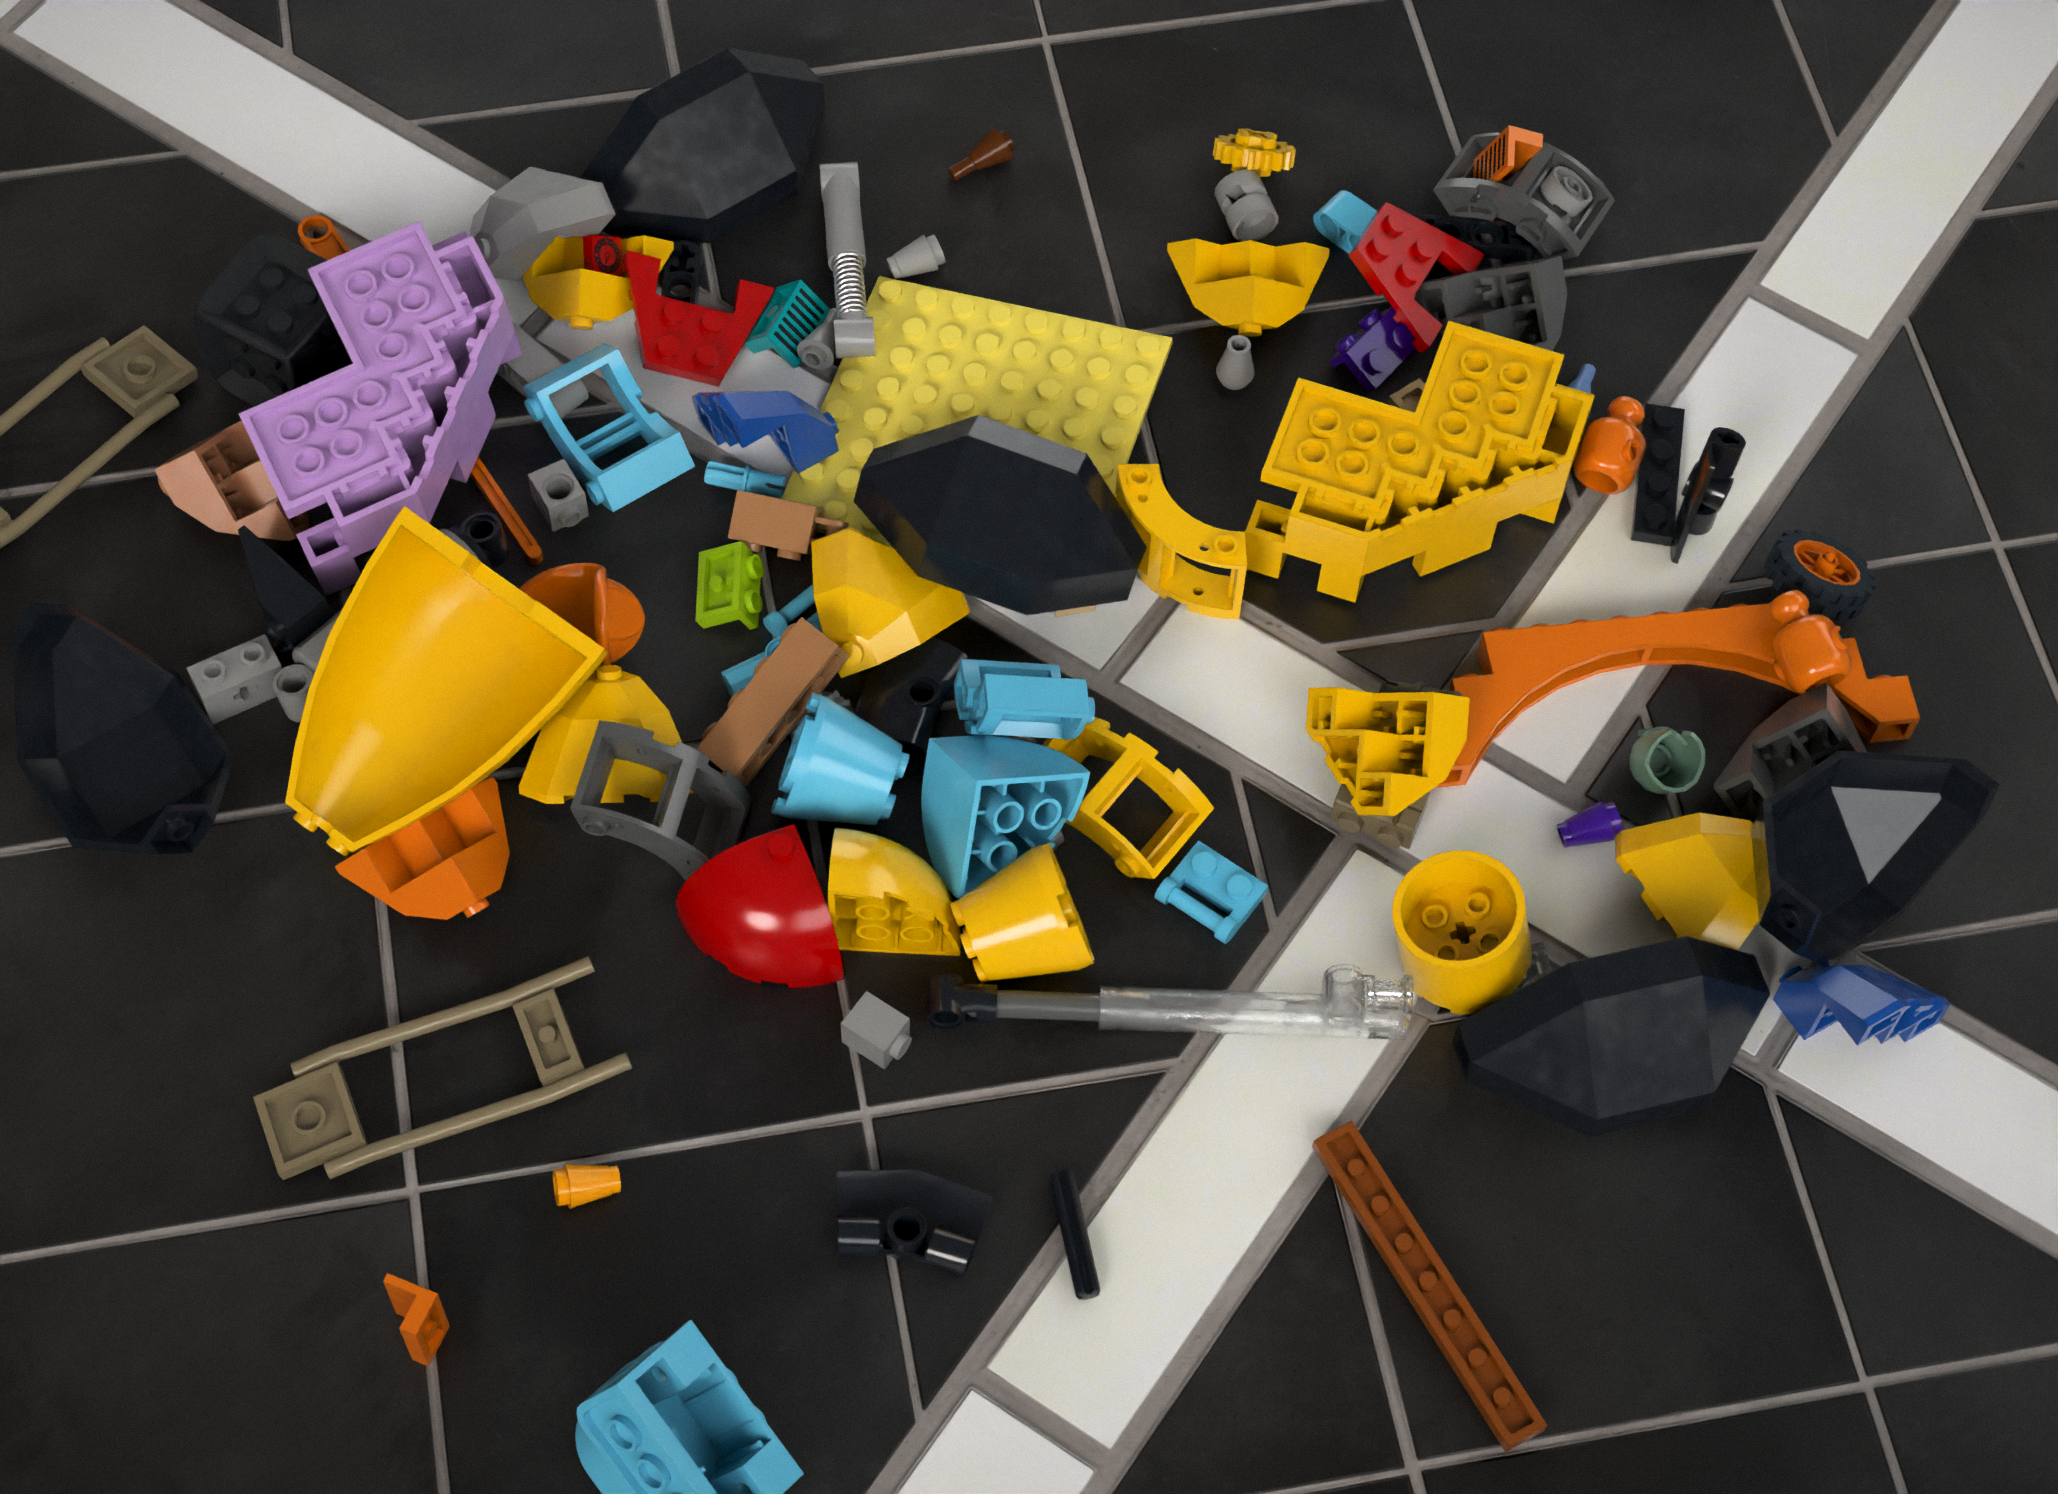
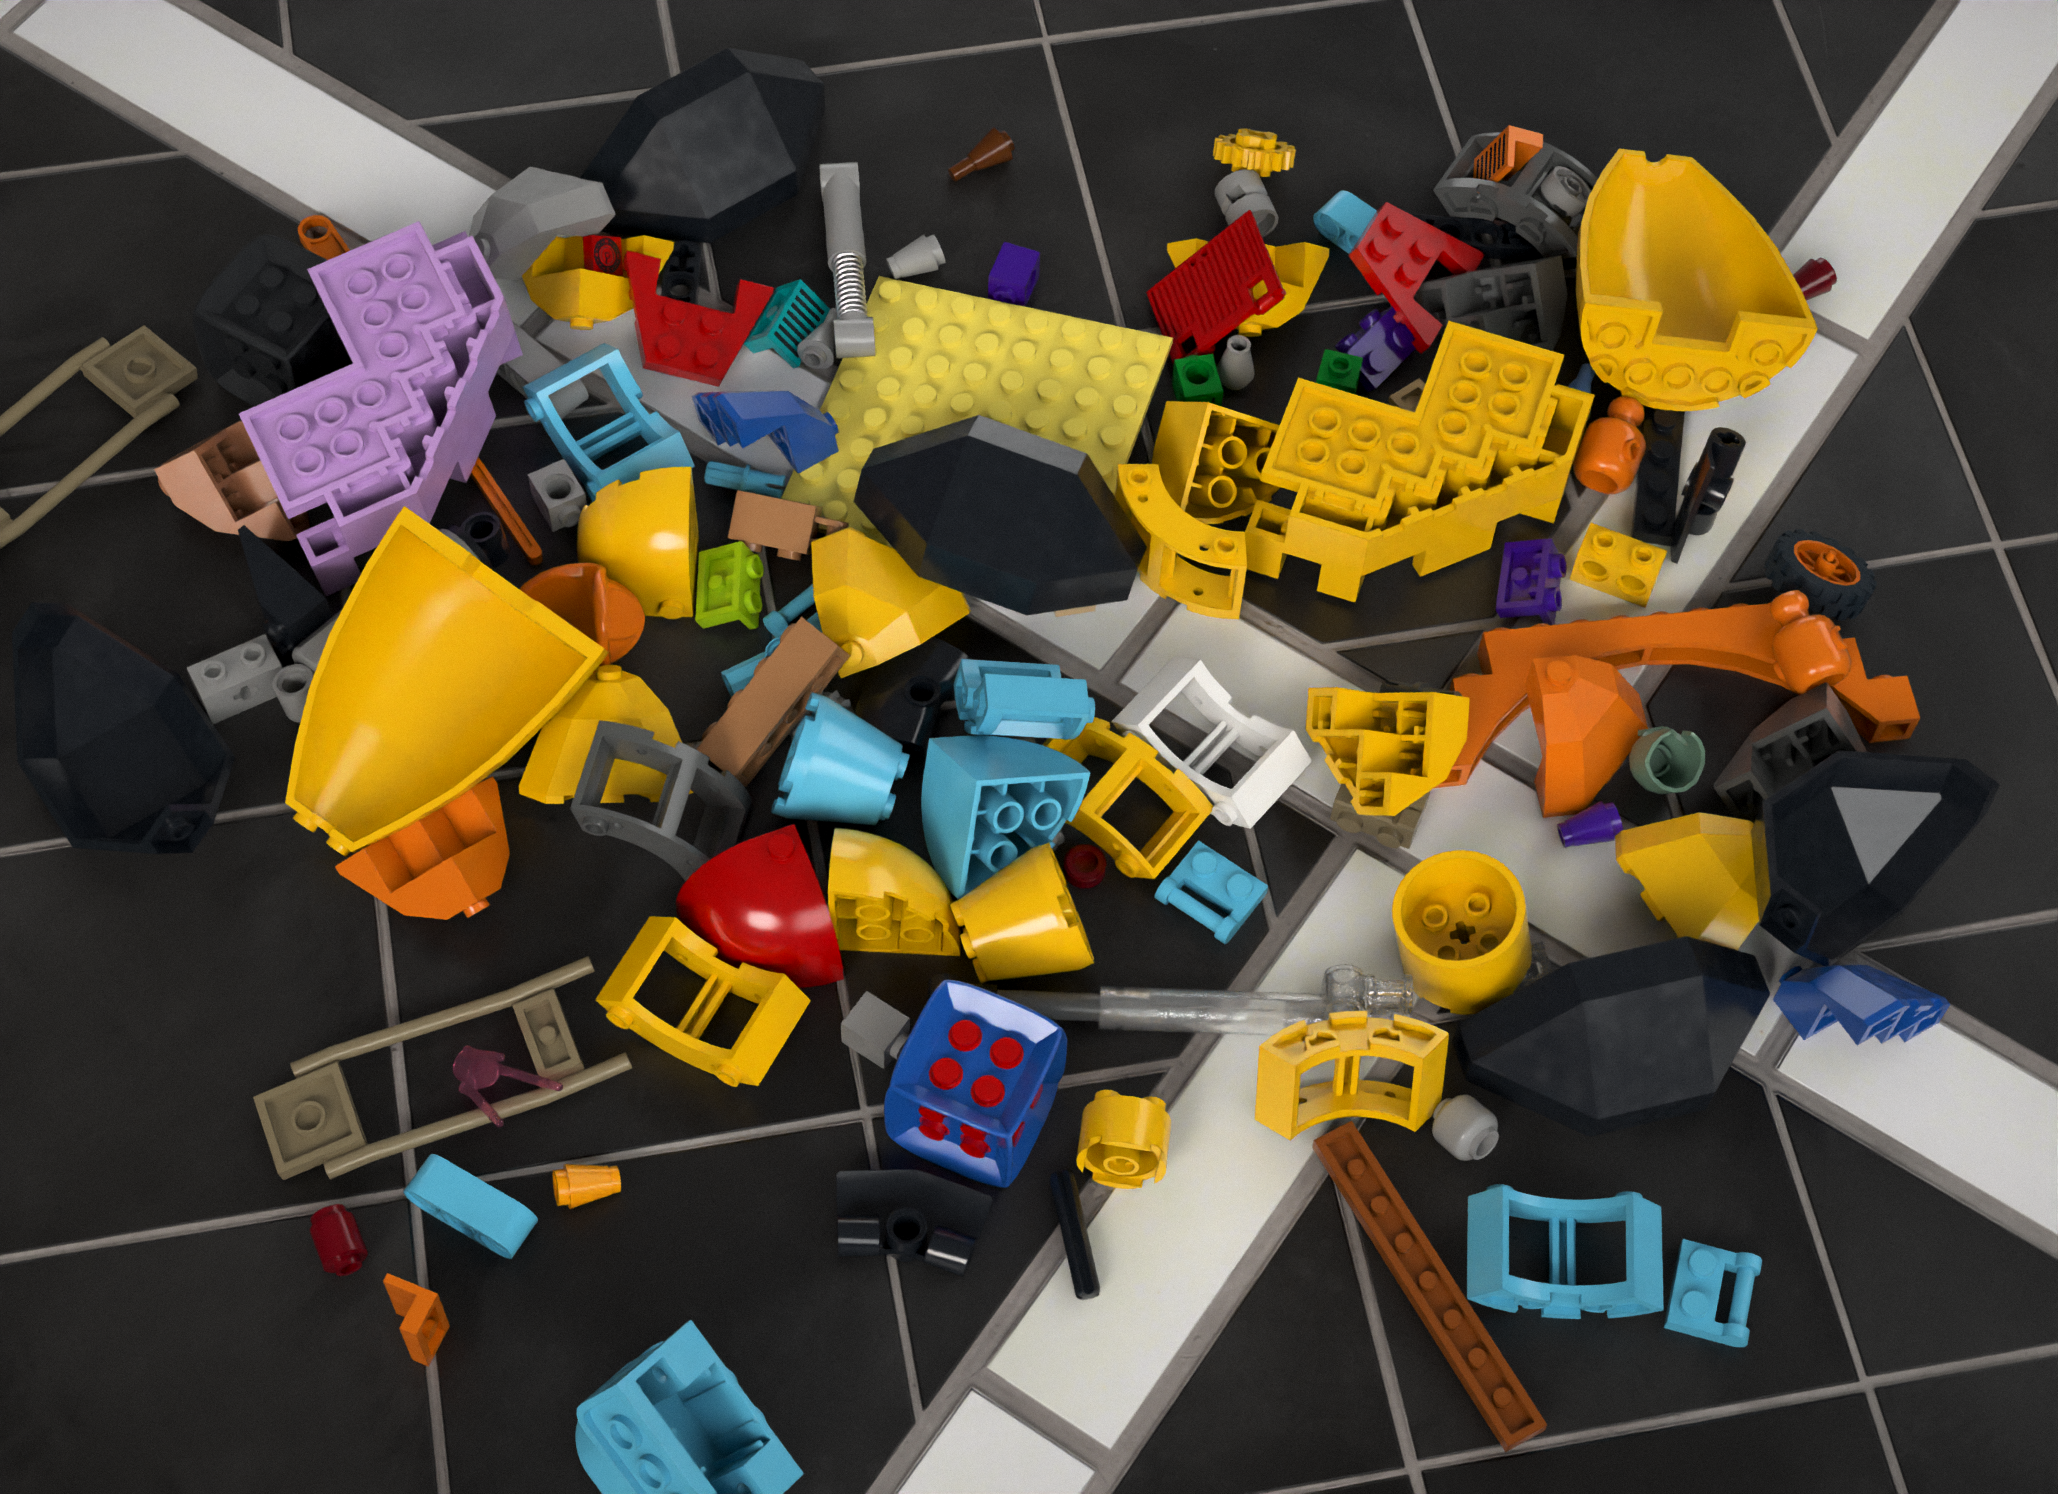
none -> dark red brick [310,1204,368,1276]
none -> medium azure beam [403,1154,538,1259]
none -> clear pink plant [453,1045,563,1127]
none -> yellow brick [577,467,699,619]
none -> yellow window [595,916,811,1087]
none -> blue piece [884,980,1067,1188]
none -> dark purple brick [988,242,1040,307]
none -> dark red tile [1063,844,1106,888]
none -> yellow brick [1076,1090,1171,1189]
none -> white window [1111,656,1312,829]
none -> red window [1146,210,1286,365]
none -> yellow brick [1152,401,1280,524]
none -> green brick [1172,354,1223,406]
none -> yellow window [1255,1011,1449,1141]
none -> green brick [1316,349,1363,395]
none -> light grey head [1432,1094,1499,1161]
none -> medium azure window [1467,1184,1664,1319]
none -> dark purple bracket [1495,538,1567,625]
none -> orange brick [1525,655,1648,818]
none -> yellow brick [1569,523,1667,608]
none -> yellow panel [1576,148,1818,411]
none -> medium azure plate [1664,1239,1762,1347]
none -> dark red cone [1793,257,1837,301]

